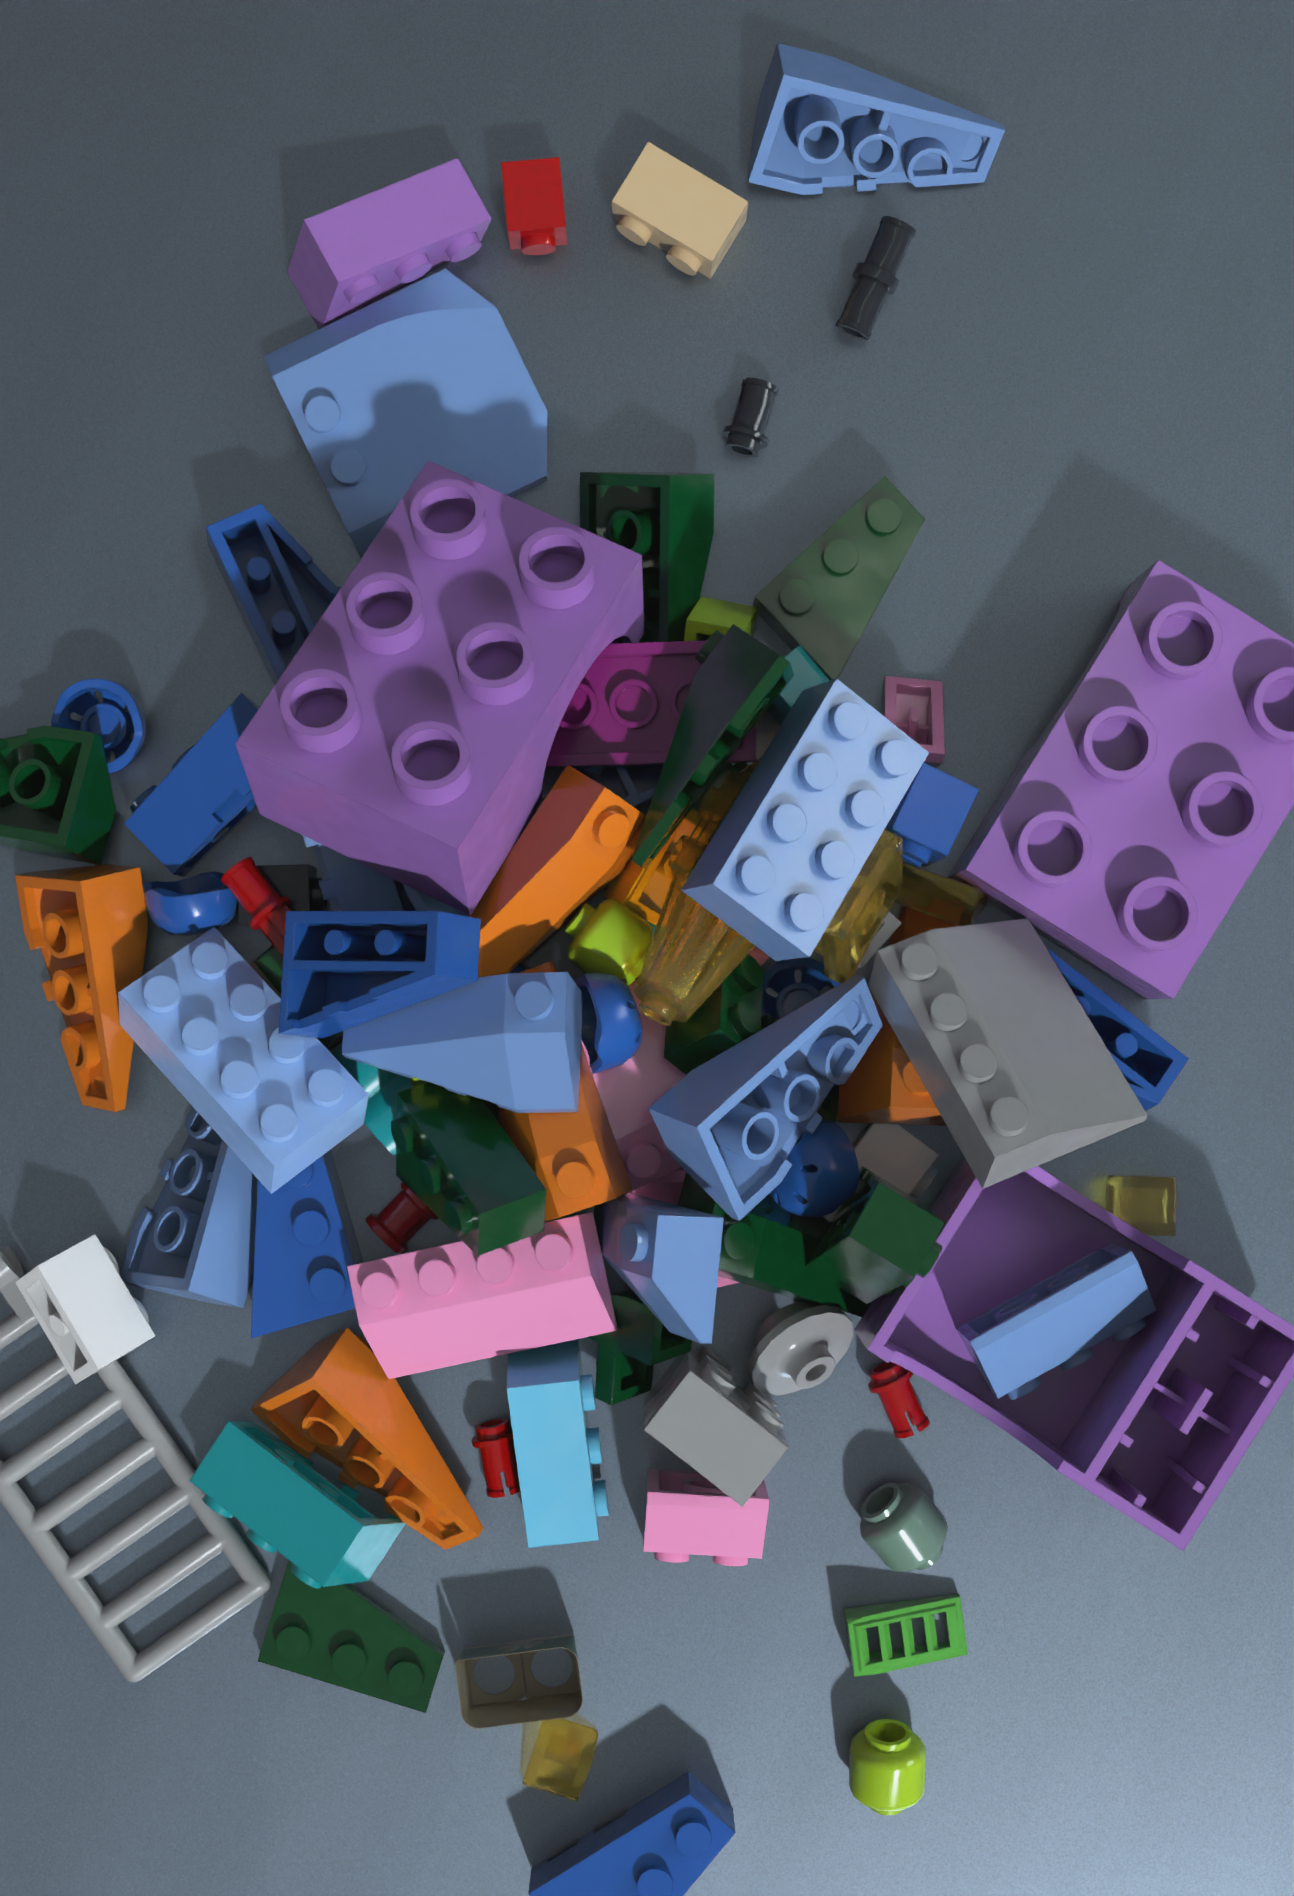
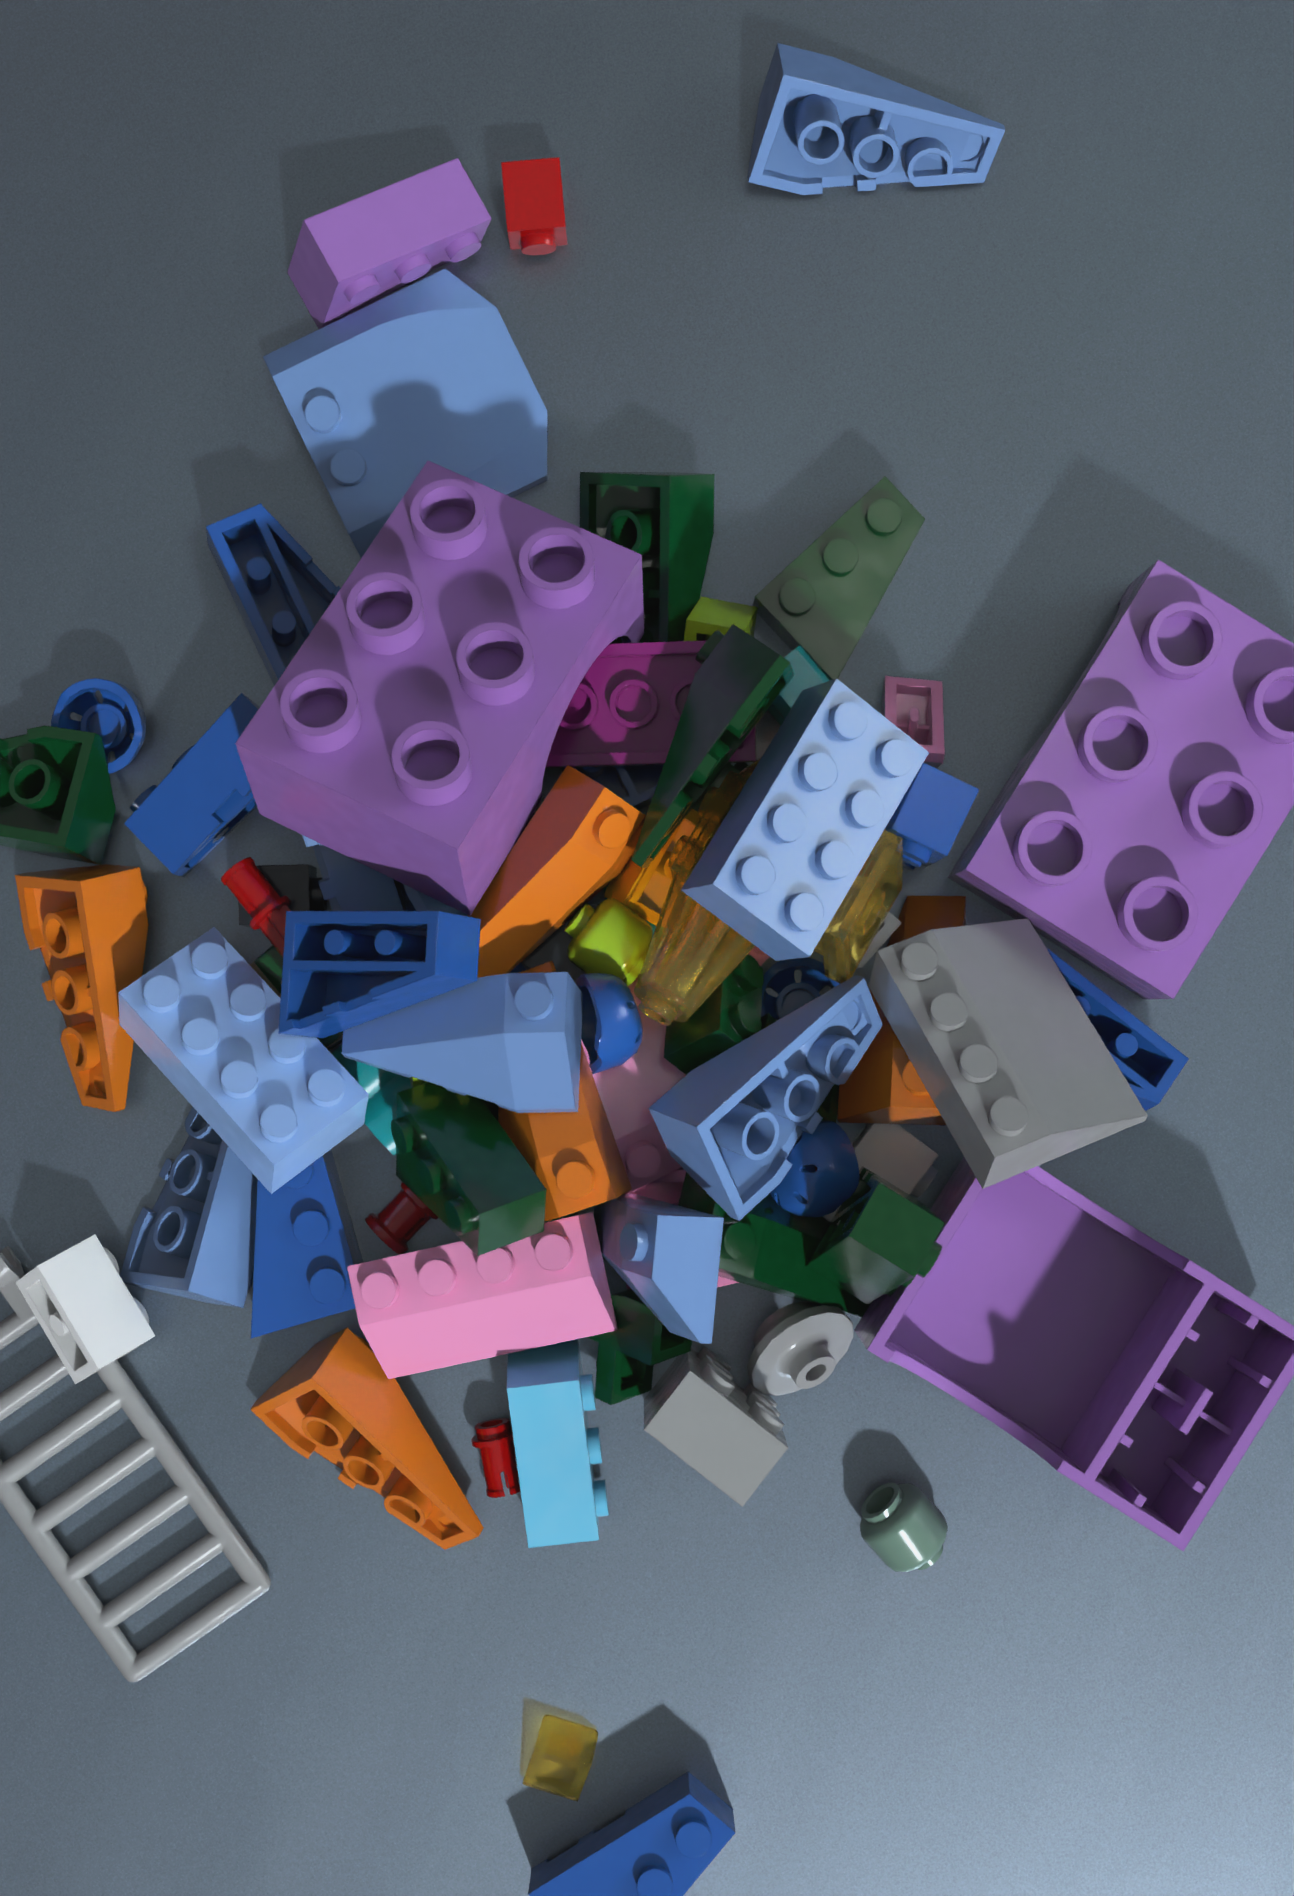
blue helmet [143,871,238,936] -> none
teal wedge [189,1421,405,1589] -> none
dark green wing [258,1560,445,1713] -> none
dark tan piece [455,1633,583,1729] -> none
tan brick [612,142,749,279] -> none
bright pink slope [643,1469,769,1566] -> none
black pin [723,377,779,457] -> none
black pin [835,216,916,341] -> none
bright green slope [844,1593,968,1677] -> none
lime head [849,1719,926,1815] -> none
clear yellow slope [860,852,988,926] -> none
red pin [868,1361,930,1439] -> none
medium blue slope [956,1243,1157,1400] -> none
clear yellow slope [1106,1174,1177,1236] -> none

